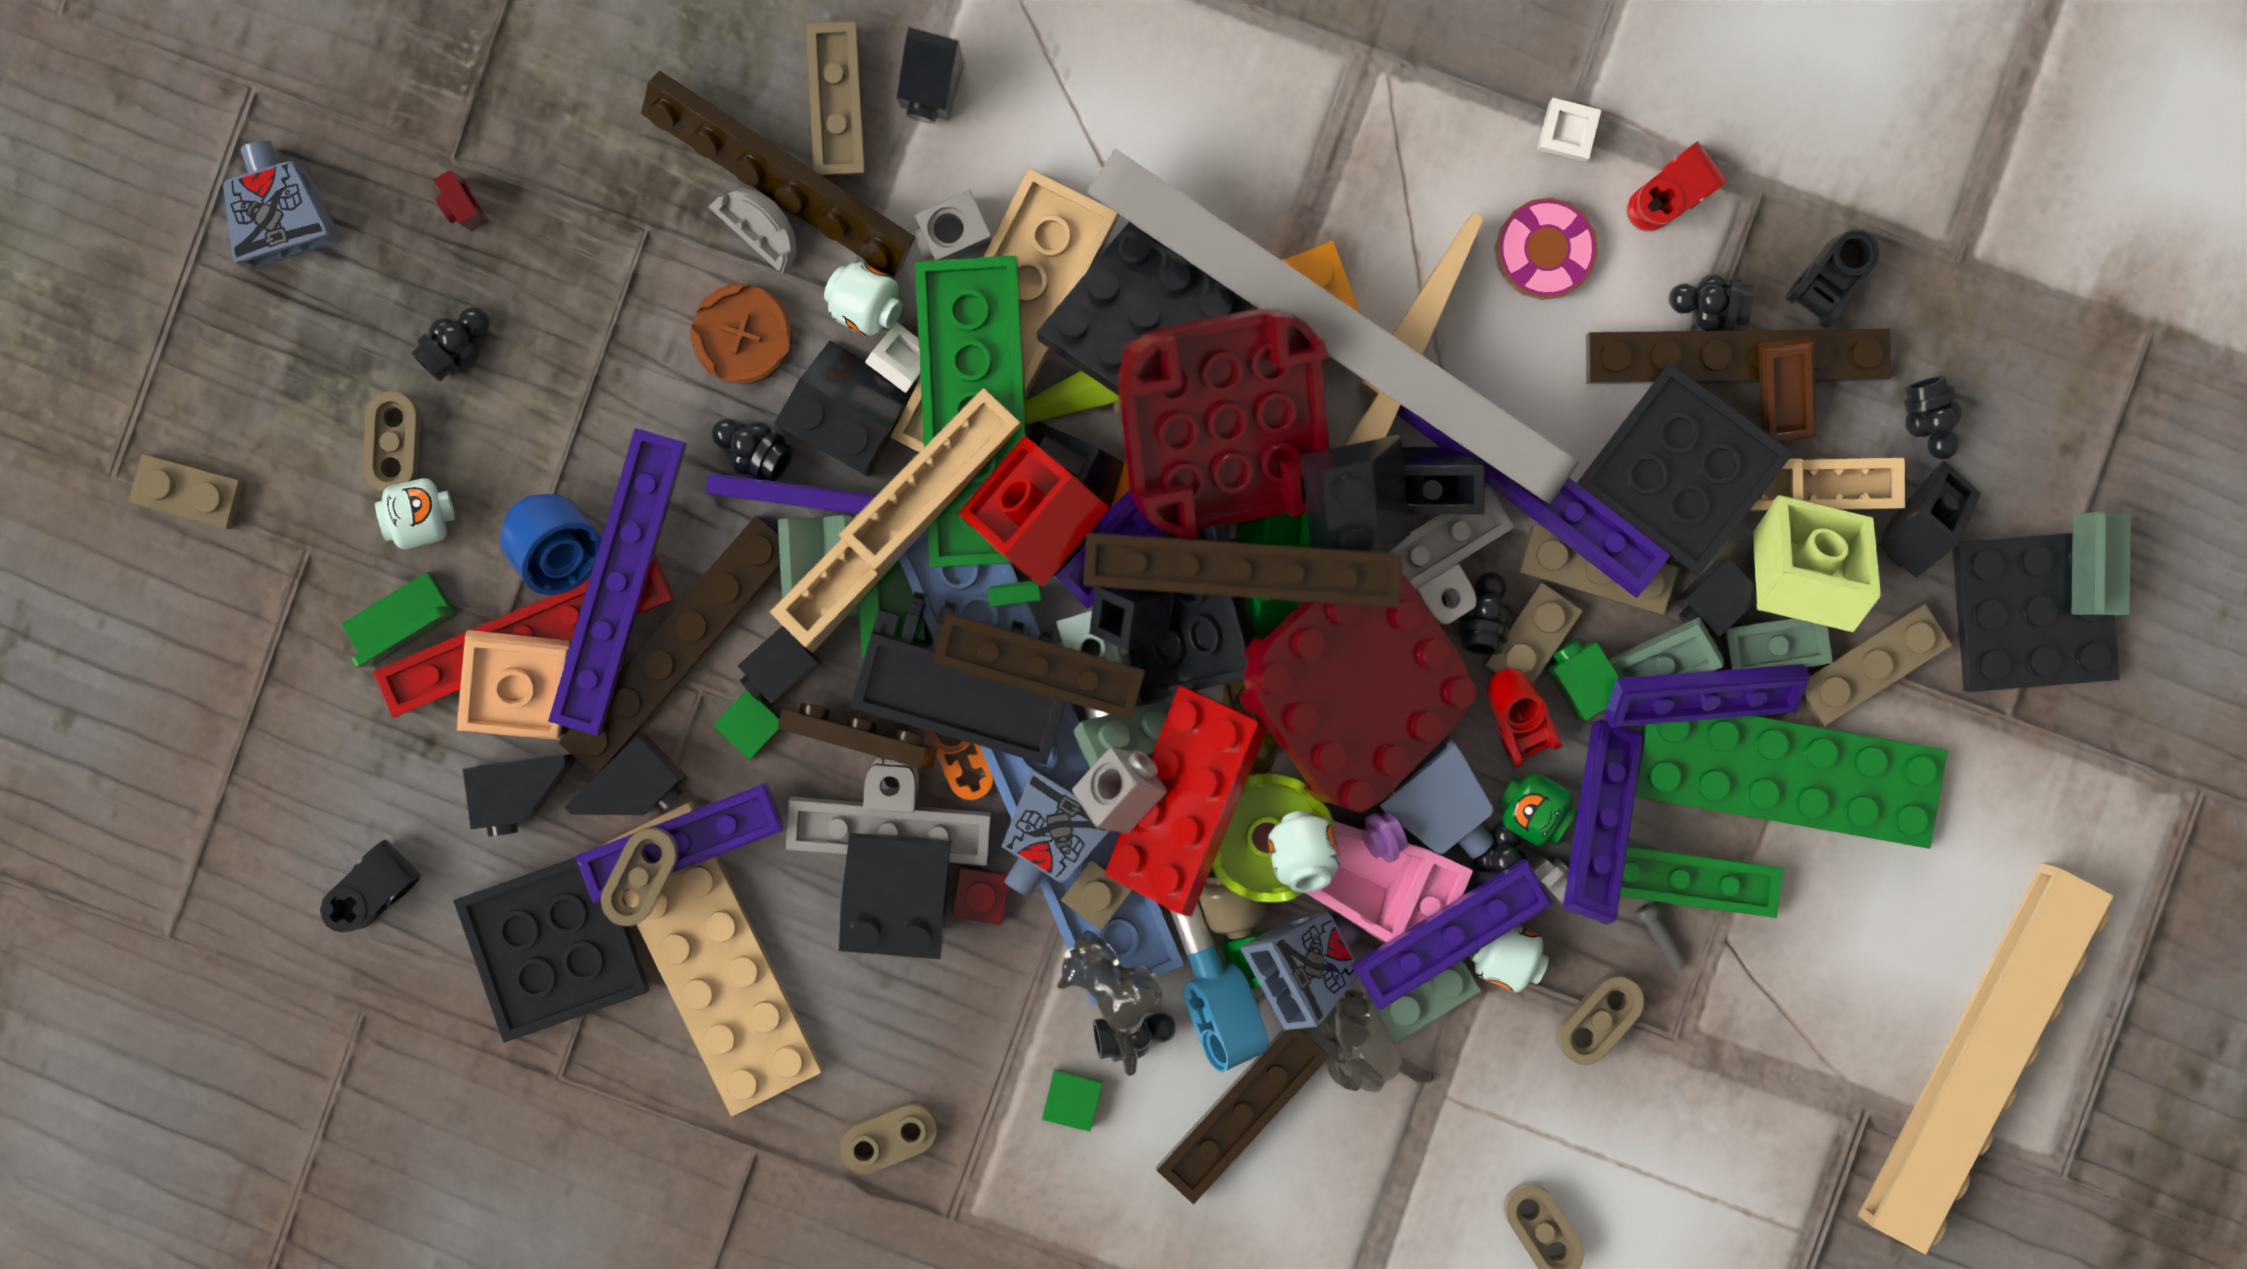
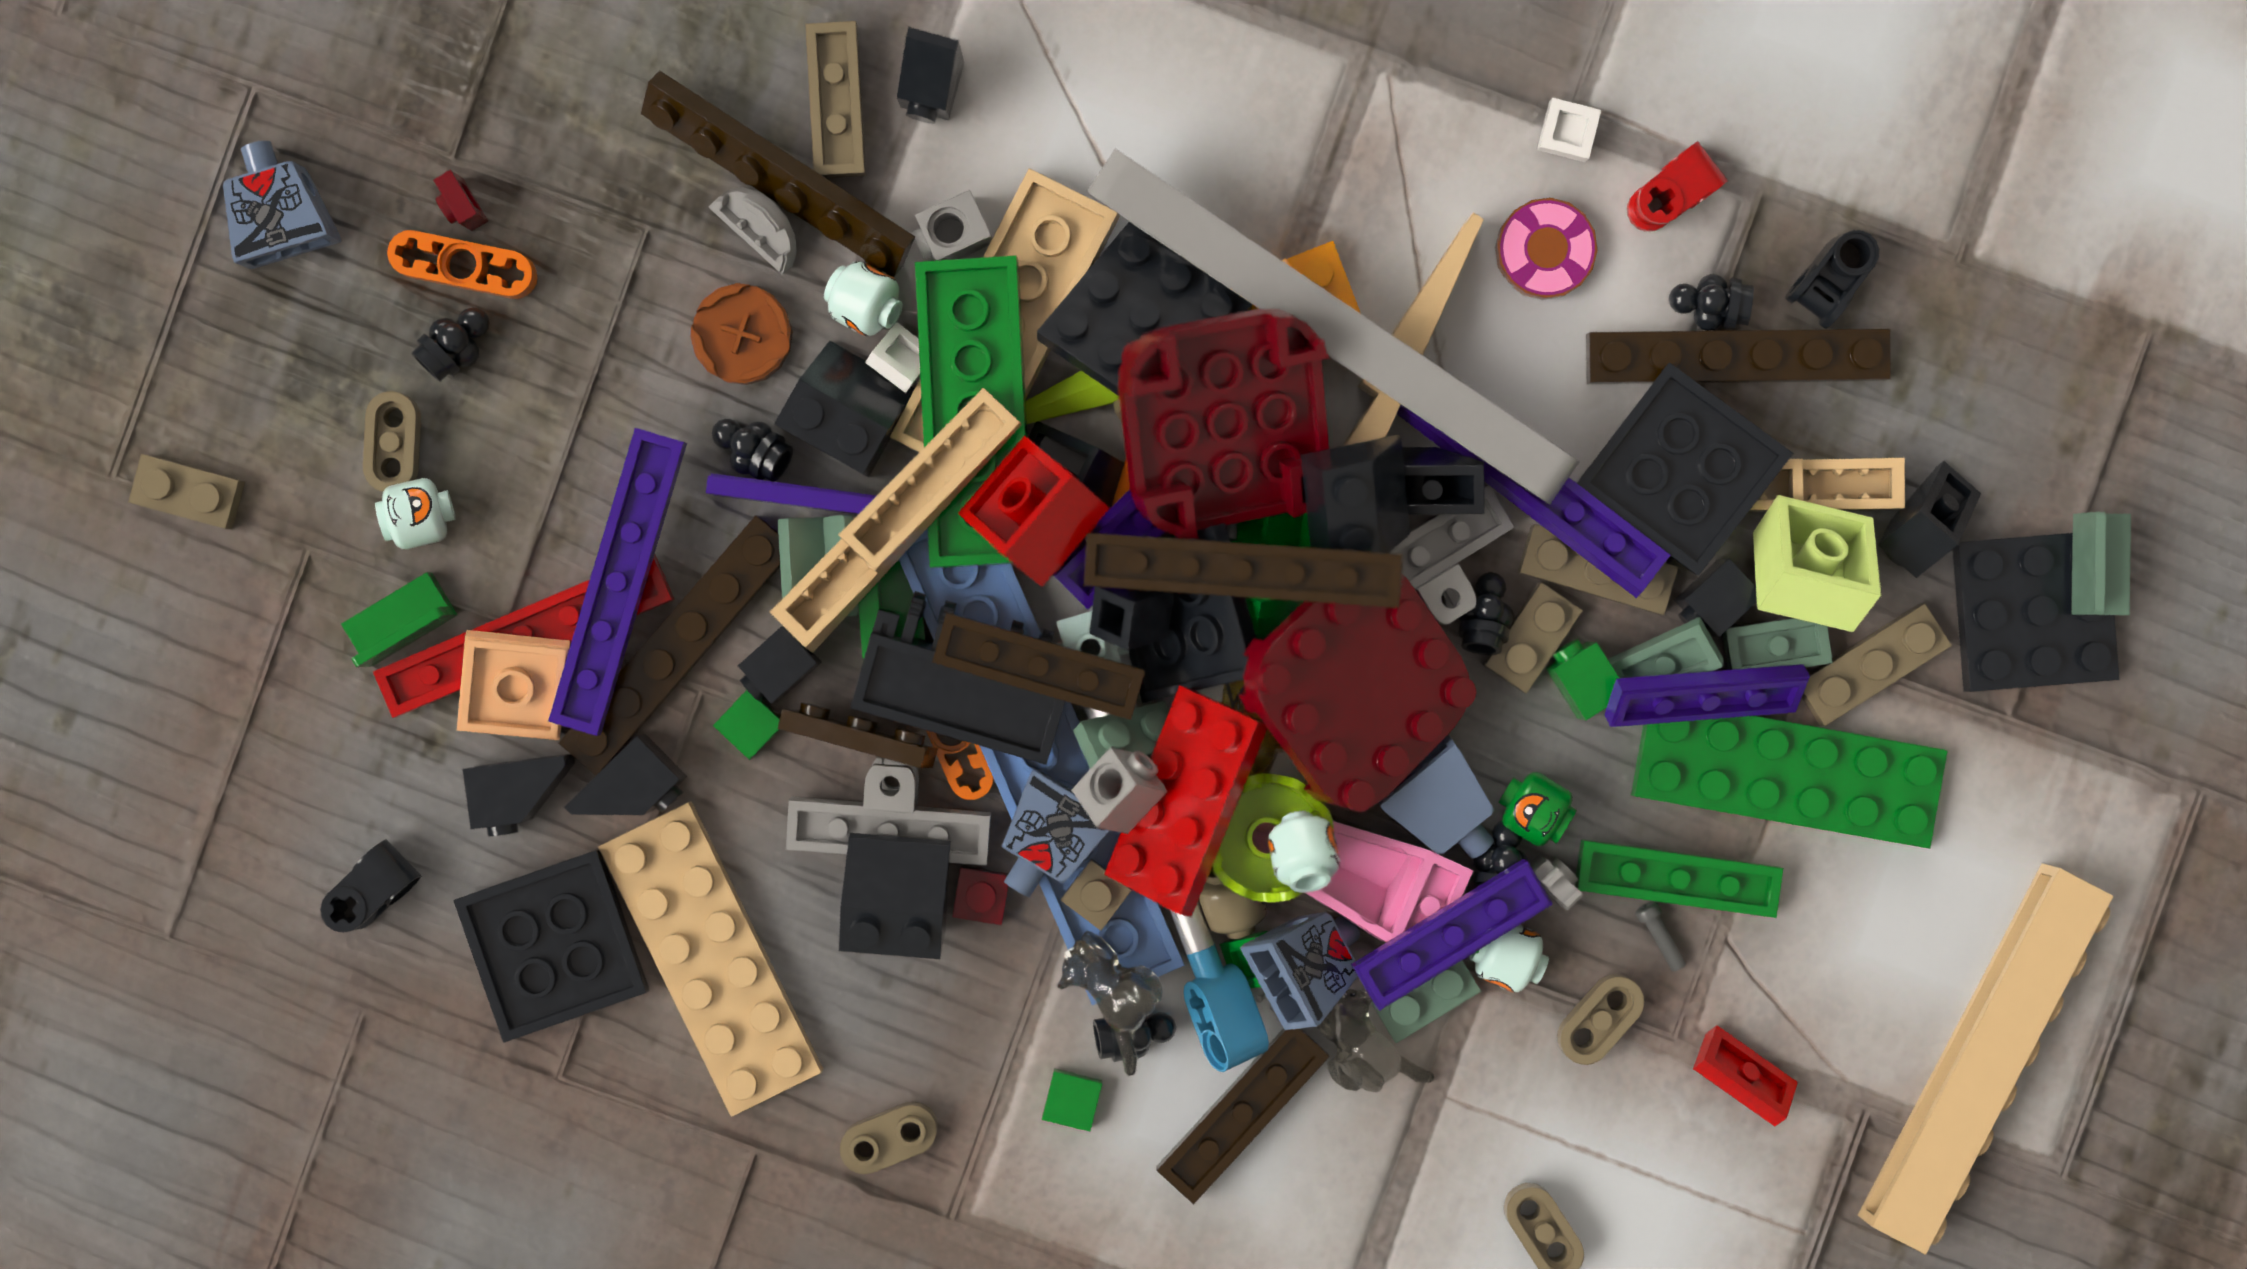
blue piece [500,493,602,595] -> none
dark purple tile [575,782,785,903] -> none
dark tan plate [601,827,679,926] -> none
green tile [988,581,1042,607] -> none
medium lavender plate [1362,812,1408,863] -> none
red piece [1486,668,1562,768] -> none
dark purple tile [1563,719,1644,925] -> none
reddish brown tile [1758,337,1817,442] -> none
black piece [1904,376,1962,460] -> none
none -> orange beam [387,230,537,299]
none -> red plate [1693,1025,1798,1127]

